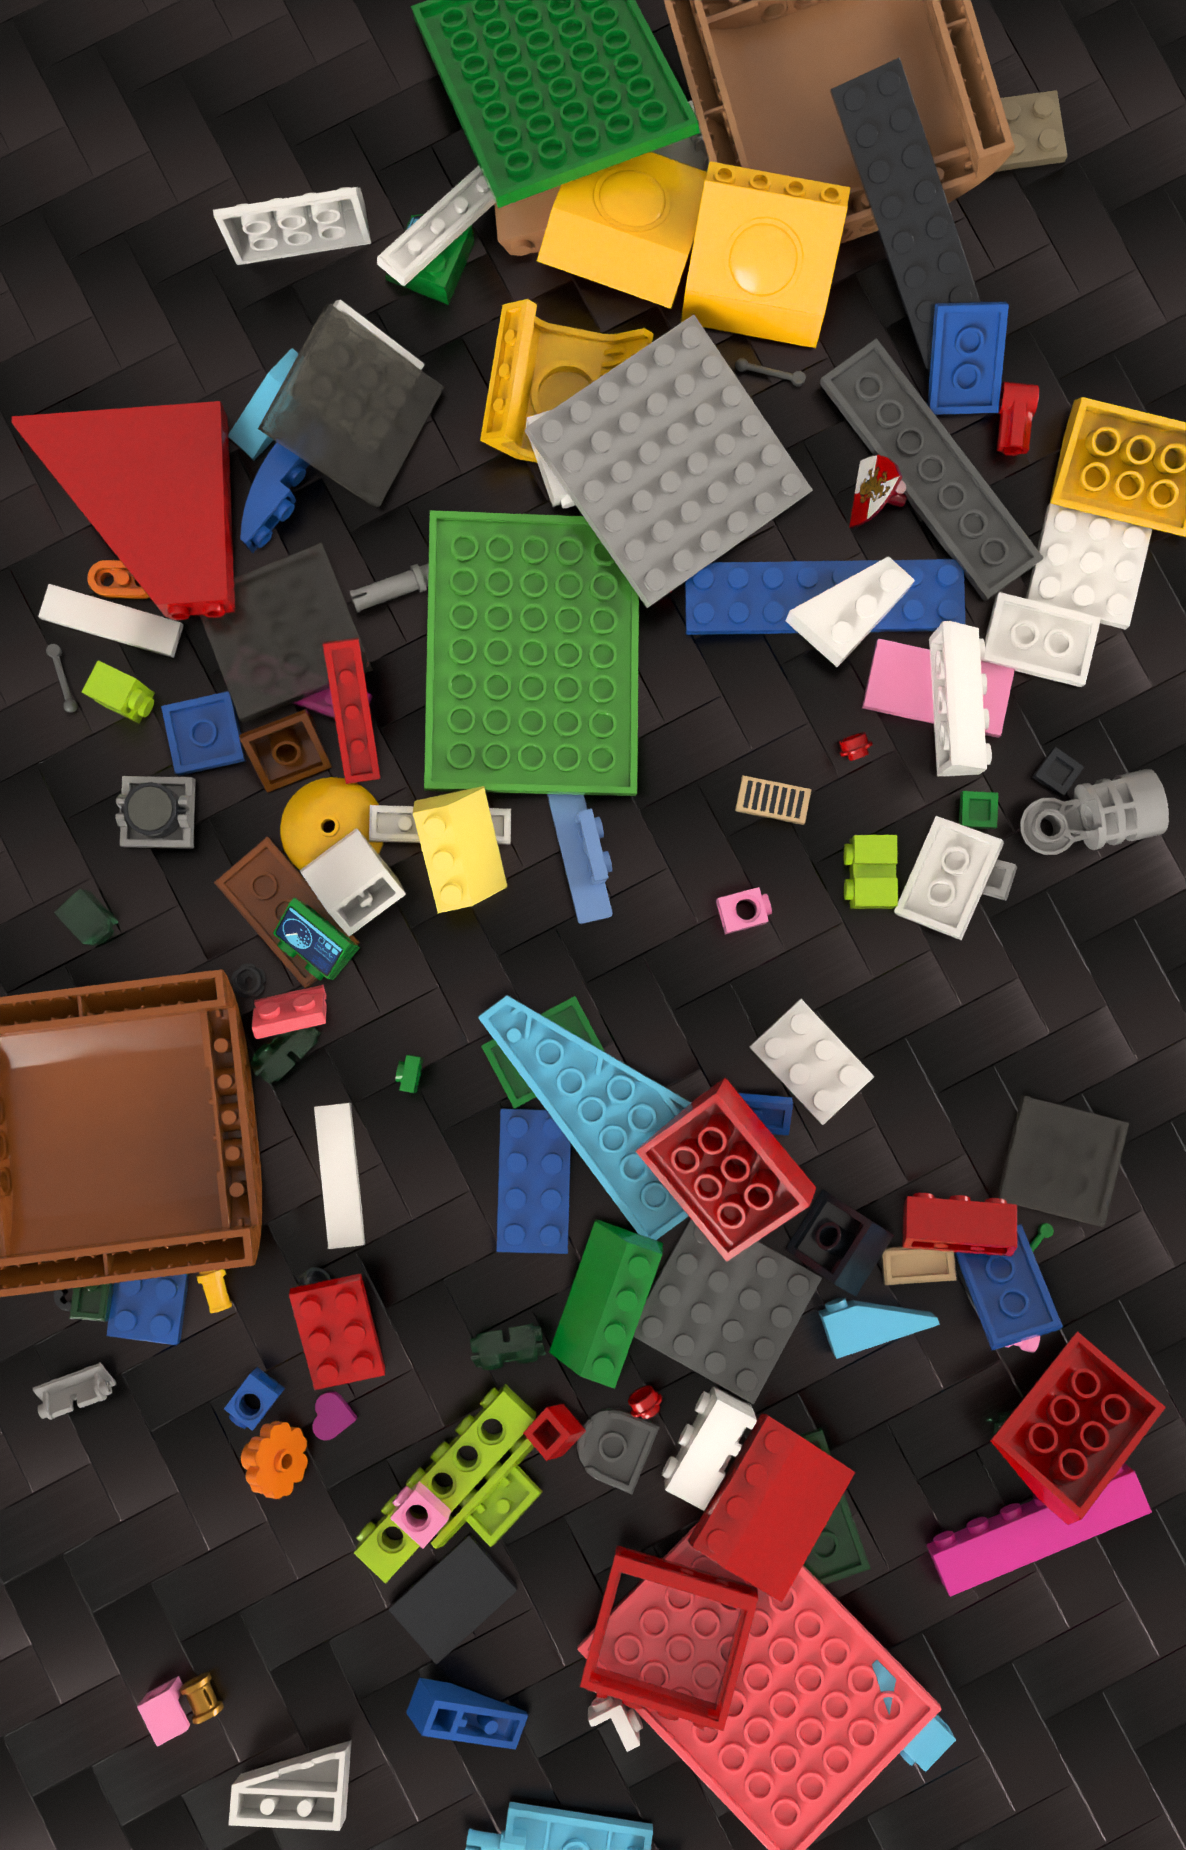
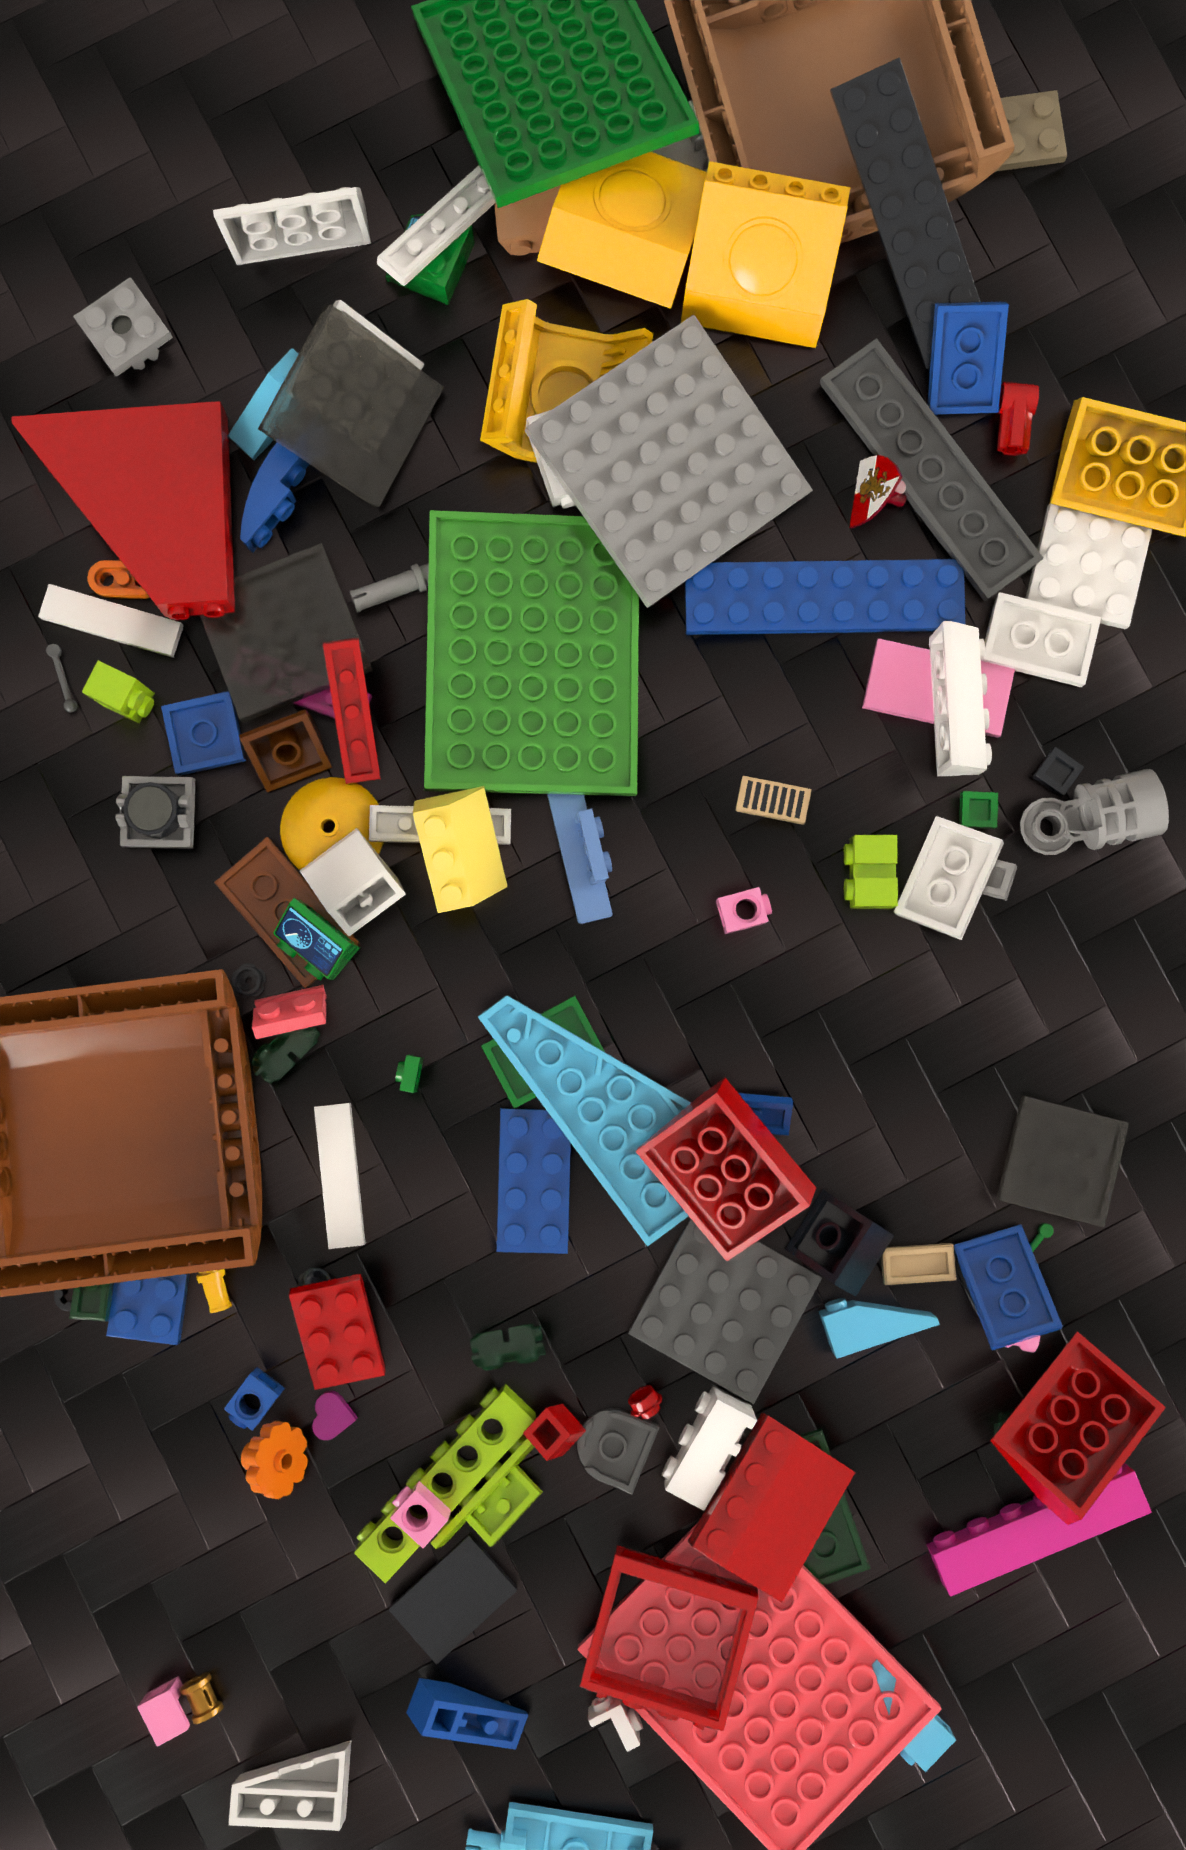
light grey hinge [33,1363,116,1420] -> none
clear green brick [54,889,119,945] -> none
green slope [549,1219,663,1389] -> none
dark grey hinge [735,358,806,387] -> none
white plate [749,999,874,1125] -> none
white wedge [785,556,915,667] -> none
red plate [839,732,873,761] -> none
red brick [903,1193,1017,1257] -> none
none -> light grey piece [73,277,173,377]

